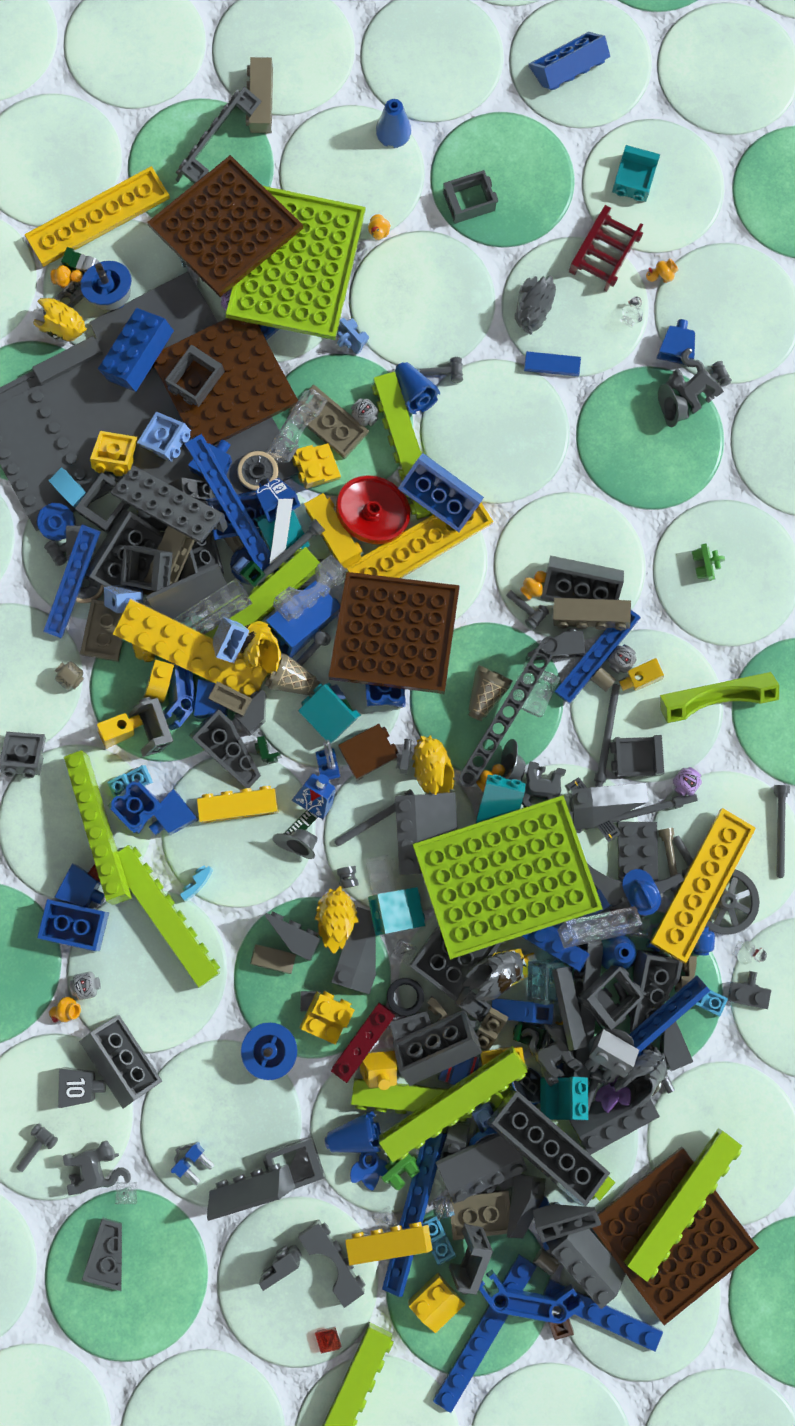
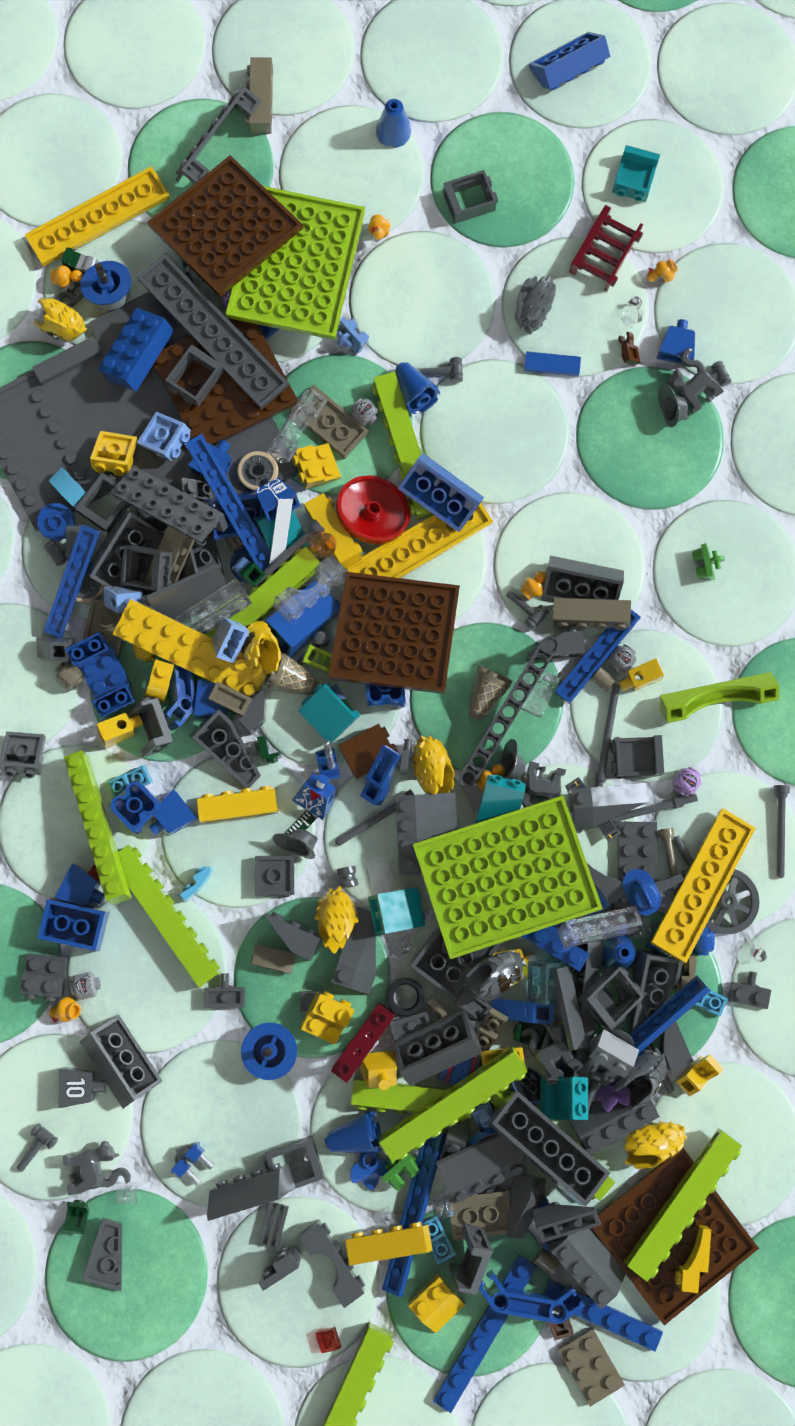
none -> dark grey plate [20,953,68,1001]
none -> dark grey slope [36,638,75,661]
none -> dark green bracket [63,1200,90,1235]
none -> blue slope [65,632,135,718]
none -> dark grey plate [137,254,289,410]
none -> dark grey plate [205,973,245,1008]
none -> dark grey plate [255,856,295,896]
none -> dark grey tile [259,1202,289,1248]
none -> lime slope [302,644,332,674]
none -> clear orange head [308,531,337,558]
none -> blue slope [360,745,401,806]
none -> dark tan plate [558,1327,625,1407]
none -> reddish brown plate [618,332,641,366]
none -> yellow head [624,1121,687,1169]
none -> yellow brick [675,1054,723,1096]
none -> yellow slope [675,1225,711,1293]

